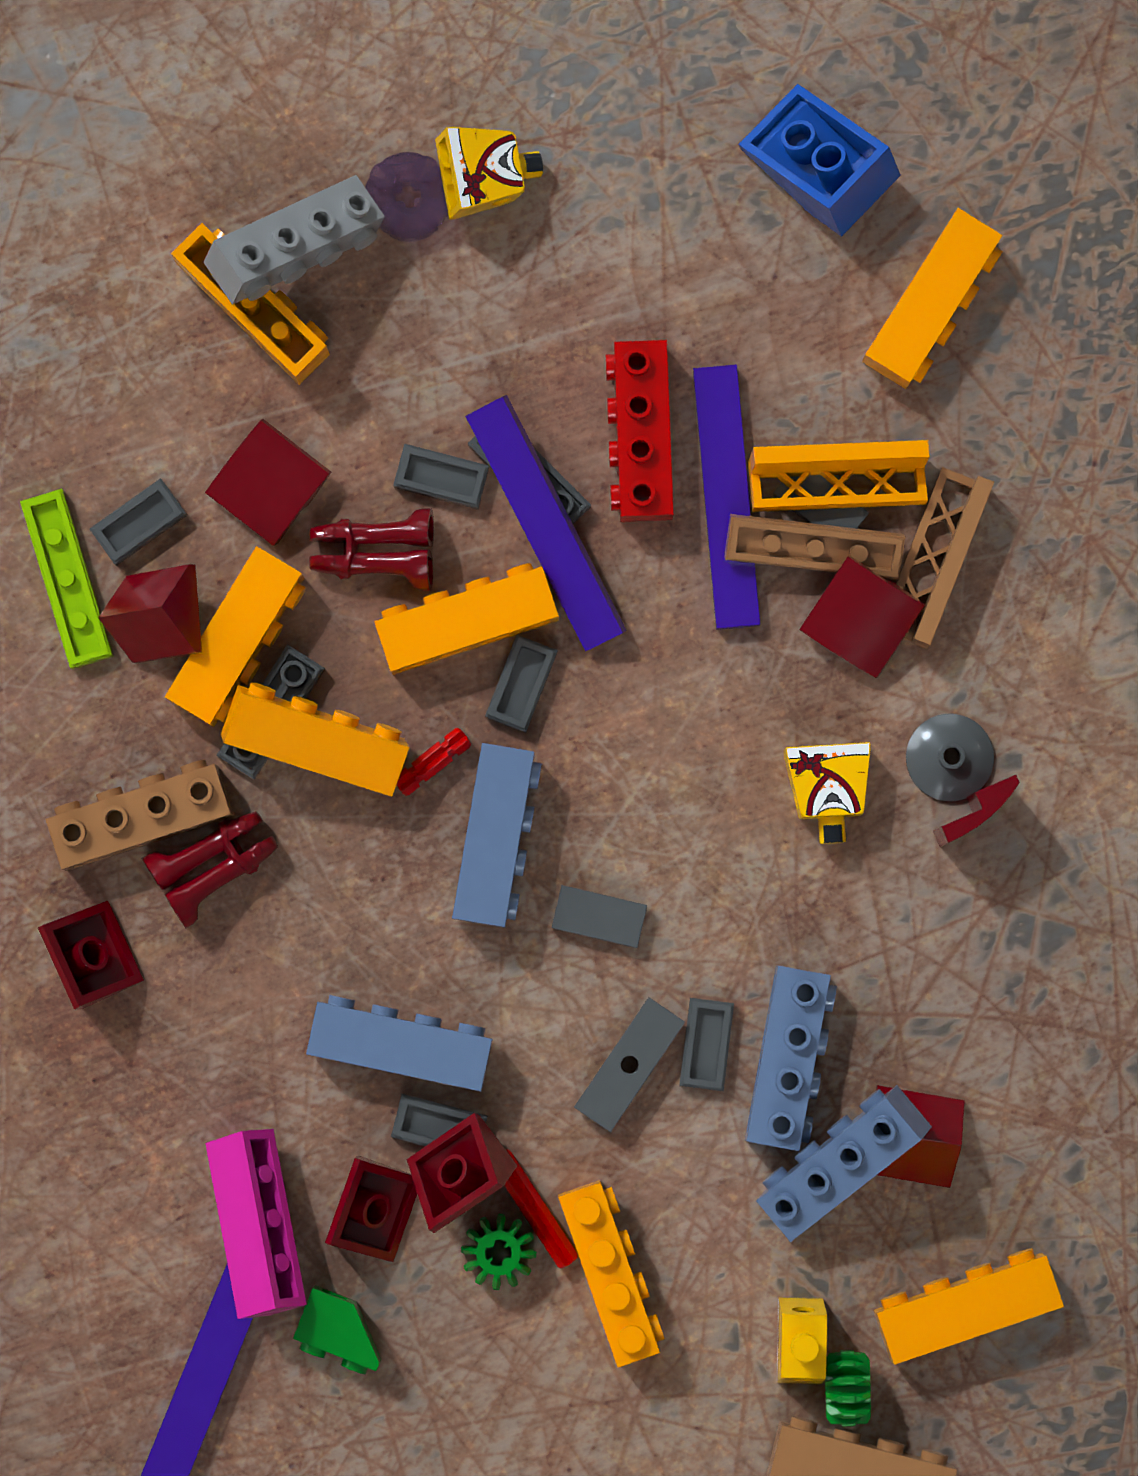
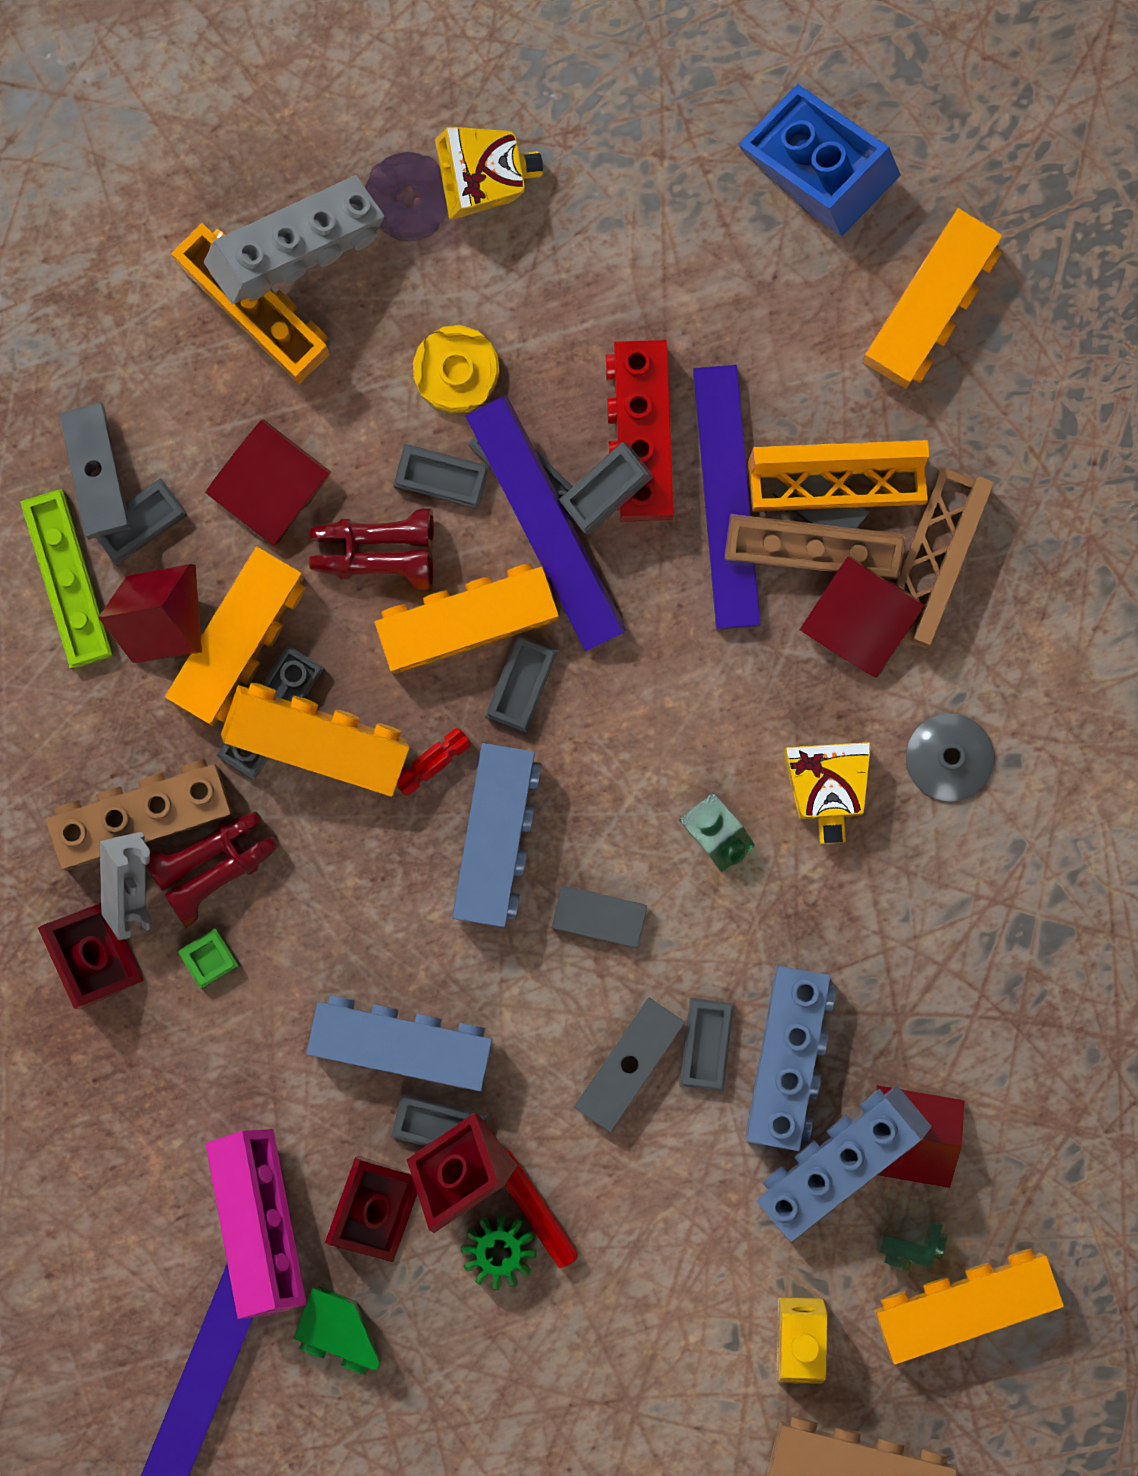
light orange brick [558,1180,665,1368] -> none
green gear [825,1350,871,1427] -> none
dark red slope [933,775,1020,847] -> none
none -> dark grey tile [59,403,131,540]
none -> light grey hinge [100,832,151,940]
none -> bright green tile [178,928,239,989]
none -> yellow tile [413,325,500,413]
none -> dark grey tile [559,442,654,534]
none -> clear green bracket [679,792,755,872]
none -> clear green bracket [876,1220,947,1270]

